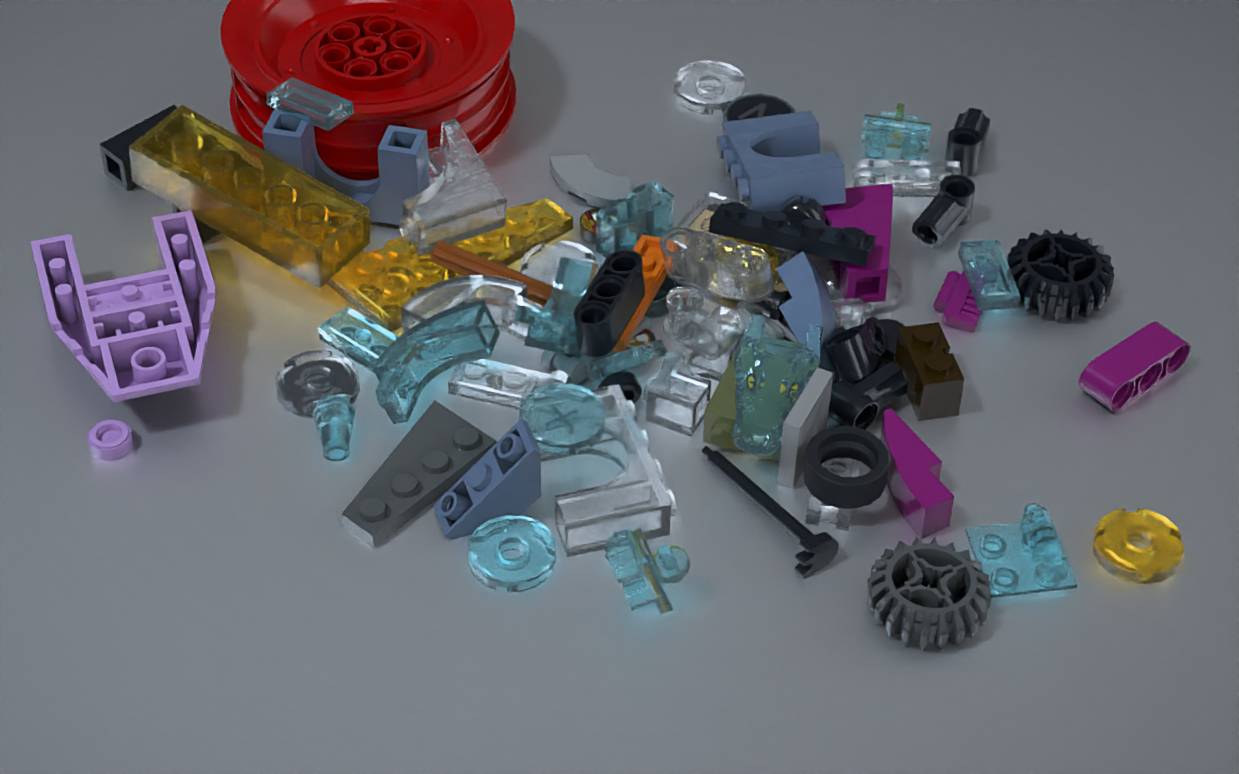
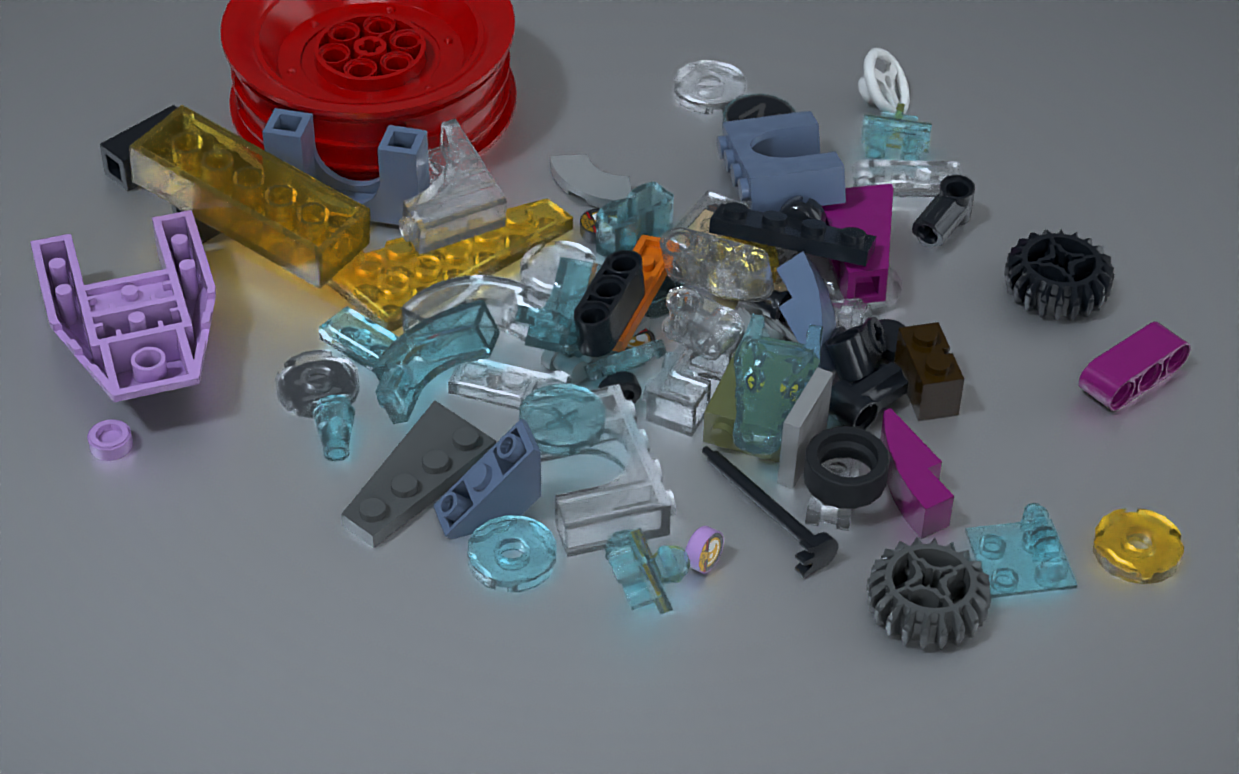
clear light blue tile [267,77,354,131] -> none
dark orange axle [430,241,582,320] -> none
magenta piece [933,266,997,332] -> none
black piece [944,107,990,177] -> none
clear light blue plate [958,240,1021,311] -> none
none -> tile [685,526,724,573]
none -> white piece [859,48,909,118]

